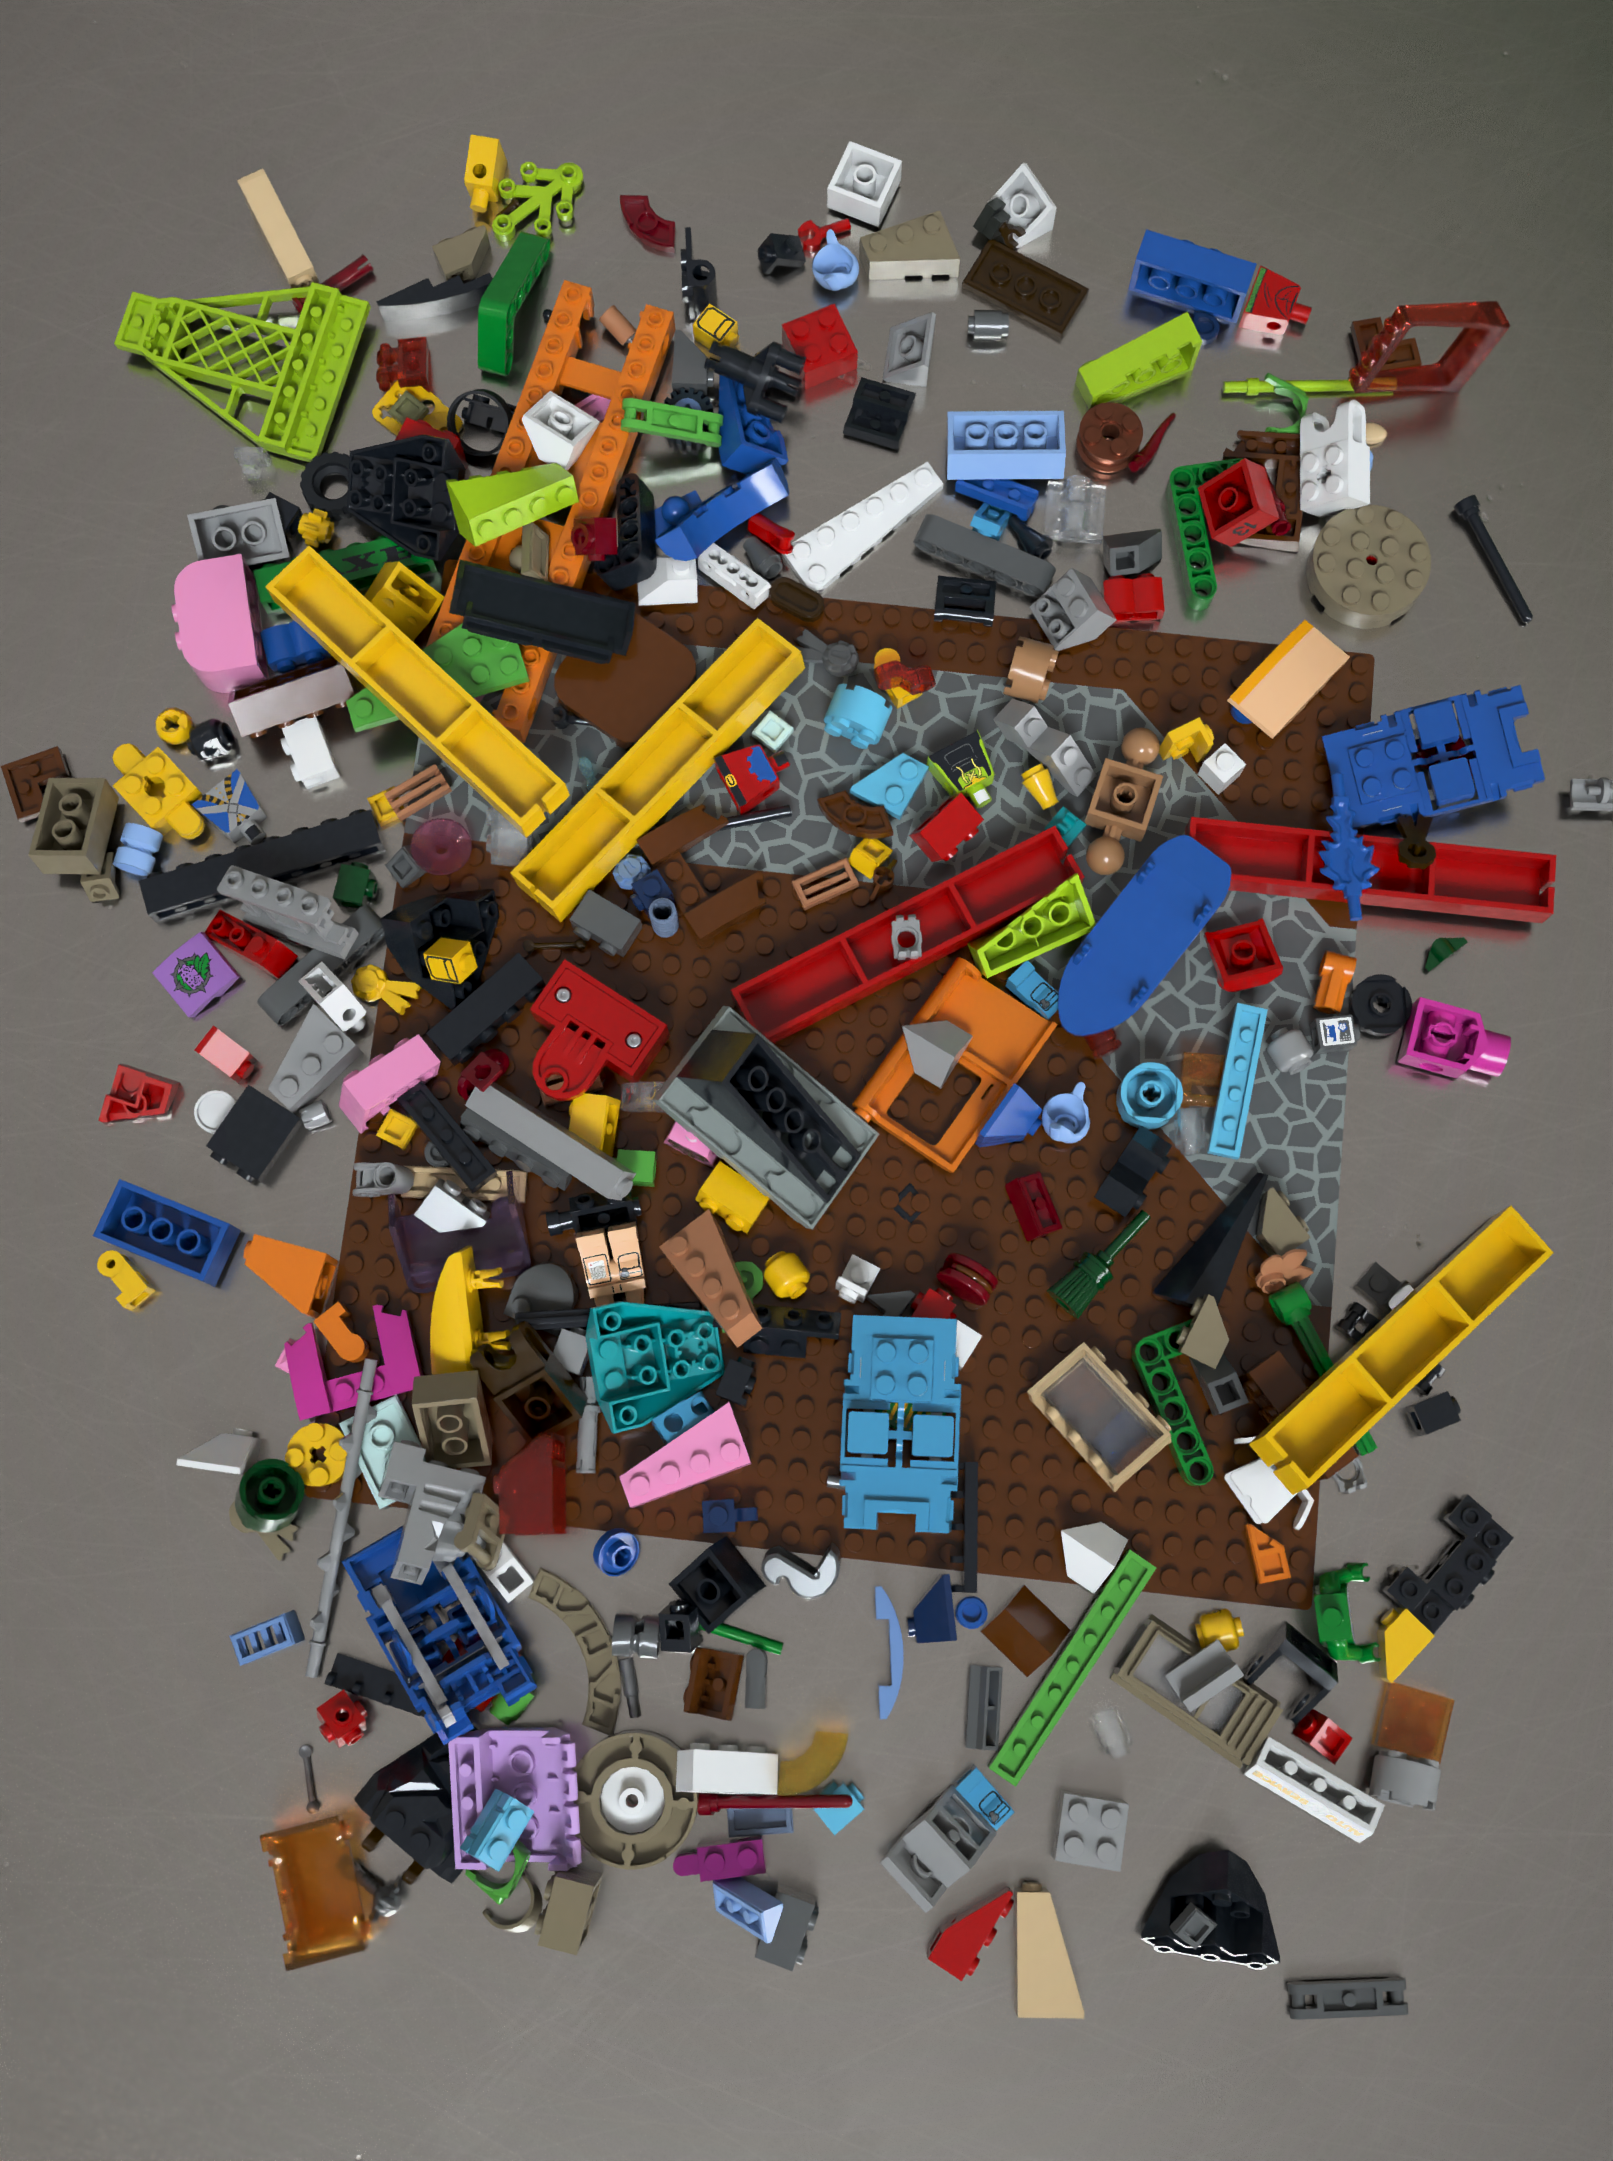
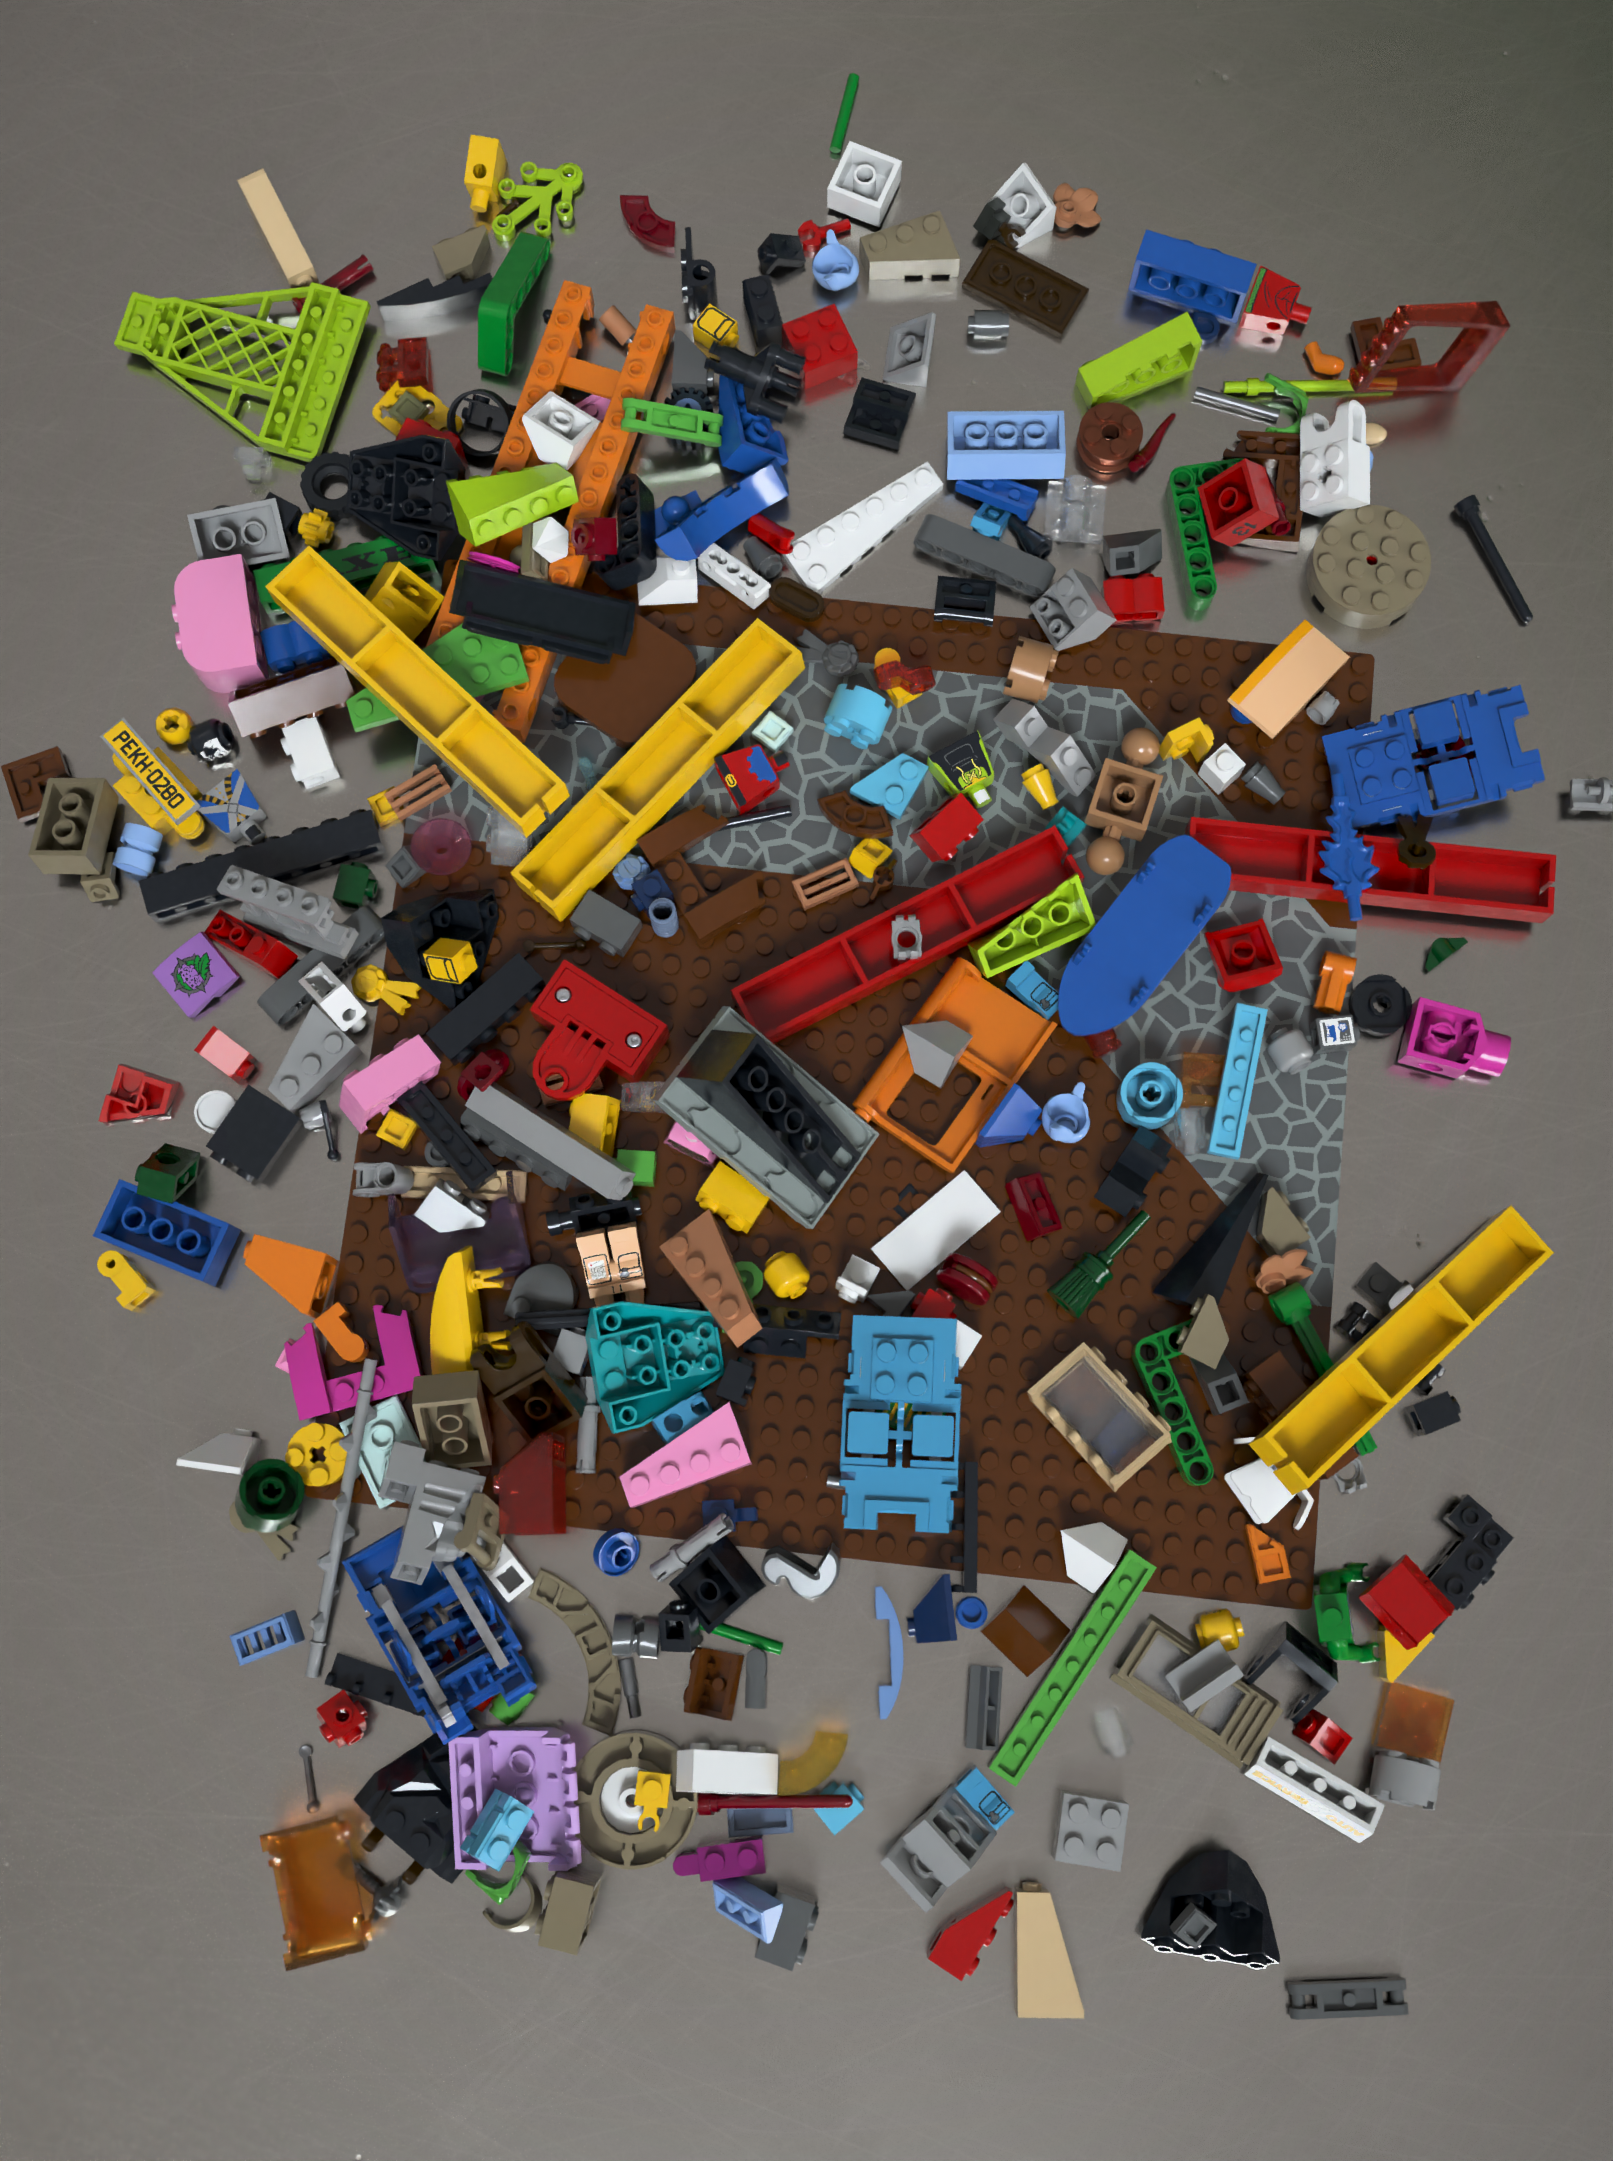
none -> tile [100,717,201,826]
none -> dark green brick [135,1143,200,1204]
none -> black hinge [319,1100,339,1161]
none -> dark pink wheel [467,552,521,574]
none -> white slope [532,517,569,563]
none -> yellow plate [634,1770,671,1832]
none -> light grey pin [650,1513,734,1582]
none -> black brick [742,274,783,348]
none -> green bar [829,73,859,154]
none -> white sticker [871,1170,1001,1291]
none -> nougat plate [1053,183,1102,228]
none -> flat silver bar [1194,386,1280,421]
none -> dark grey cone [1241,761,1286,805]
none -> orange arm [1304,341,1344,375]
none -> light grey hose [1306,691,1340,725]
none -> red slope [1358,1555,1455,1650]

